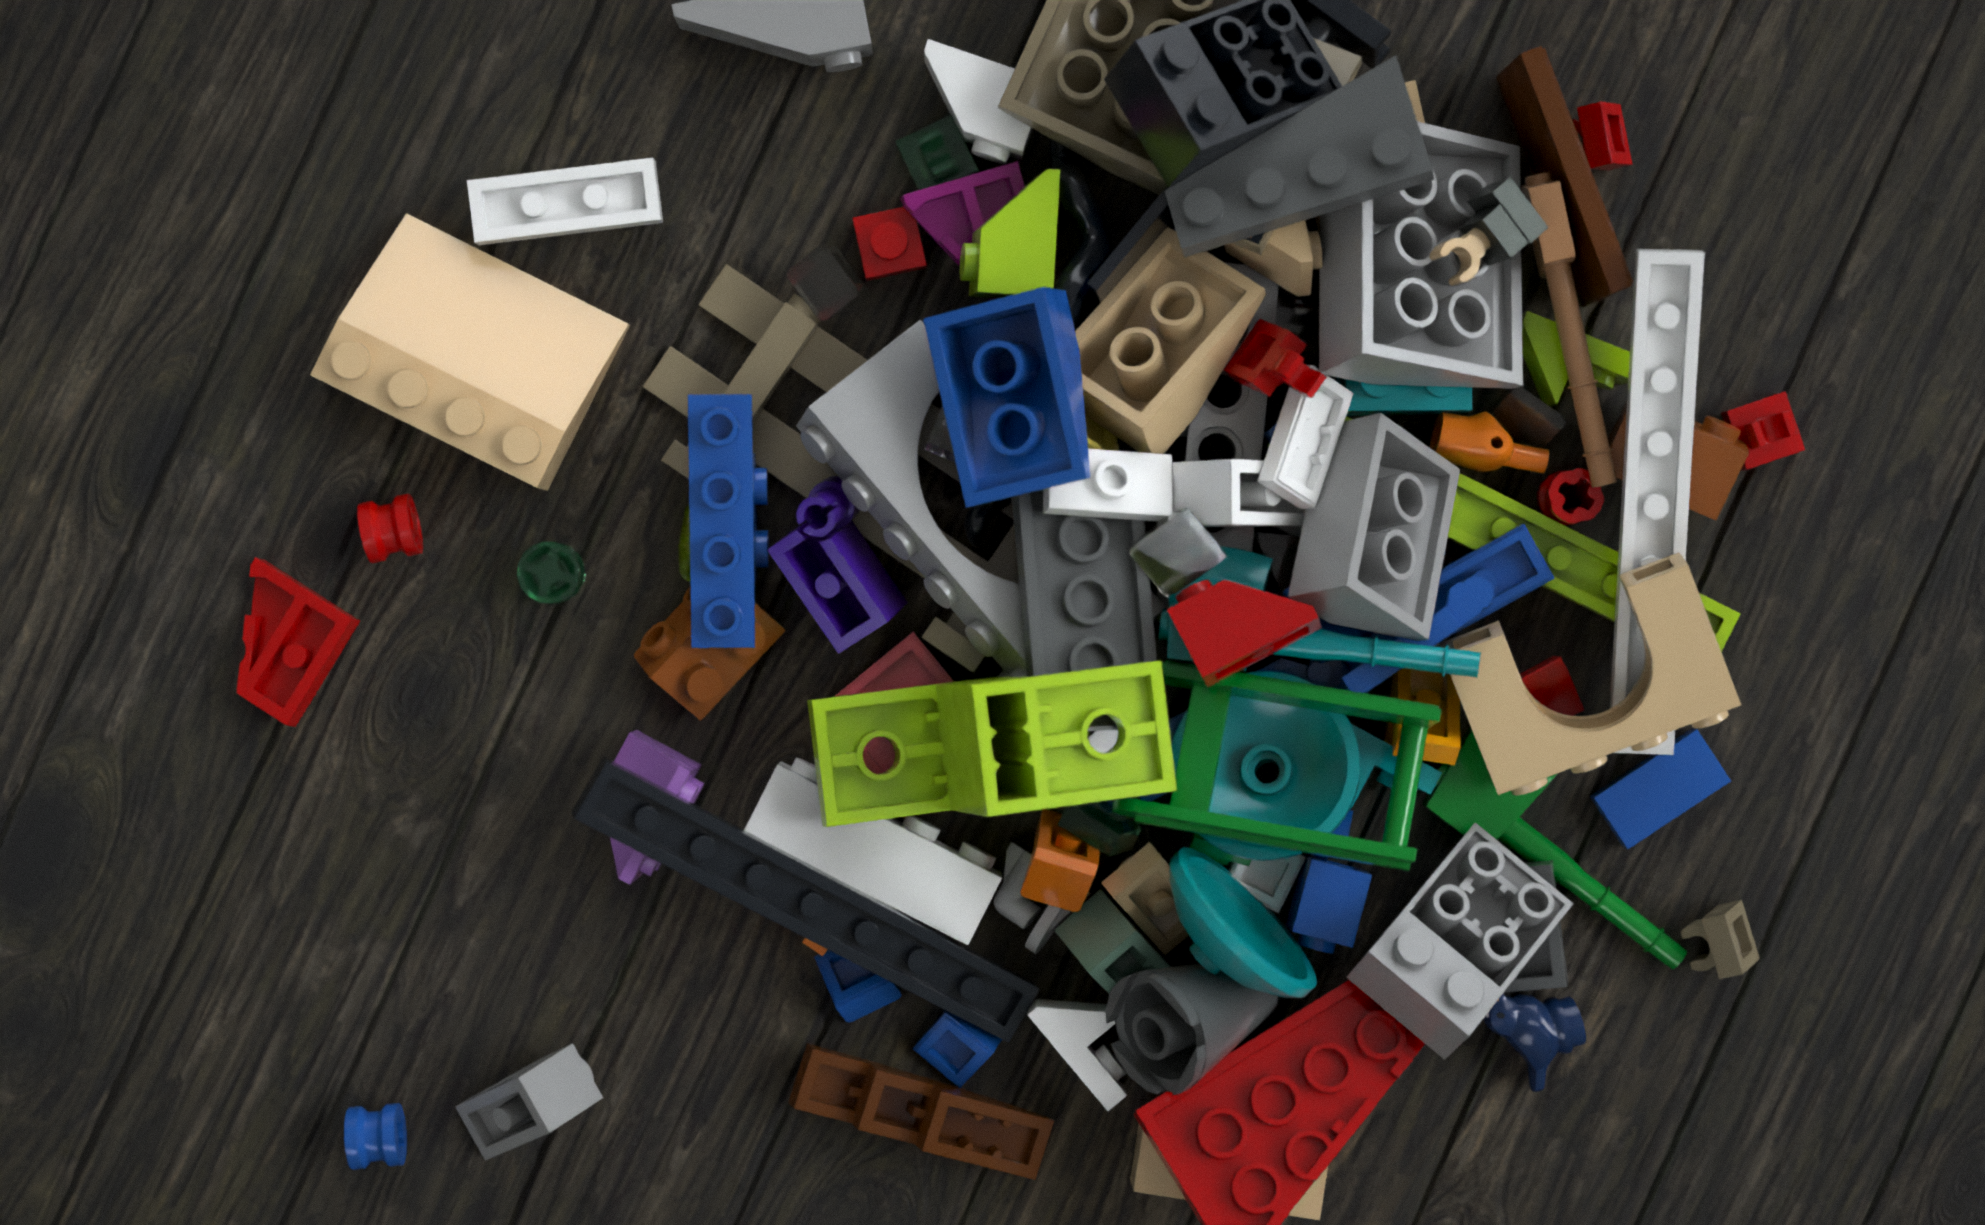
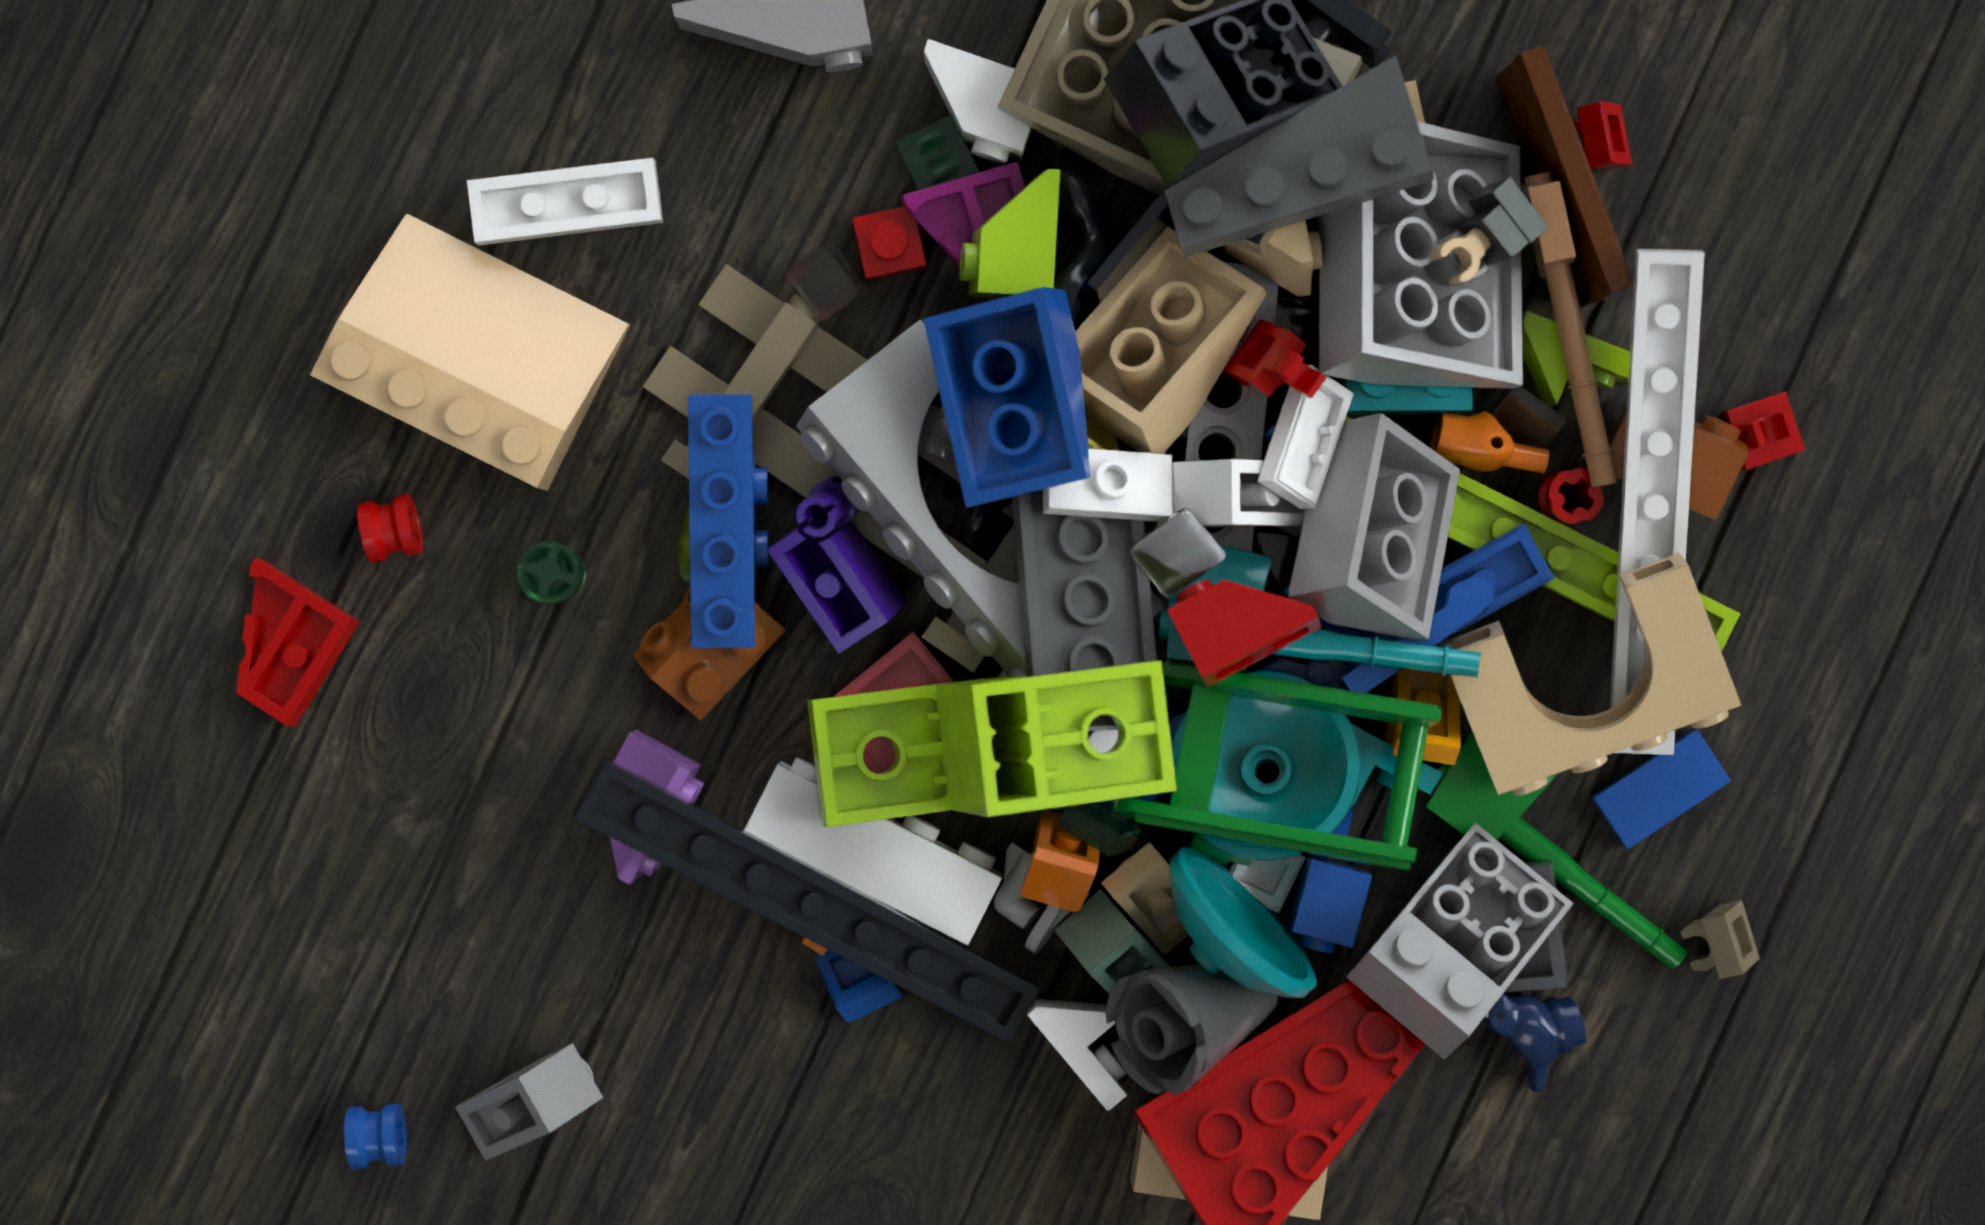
reddish brown slope [788,1043,1054,1180] -> none
blue slope [913,1010,1002,1089] -> none
red slope [1520,655,1584,716] -> none

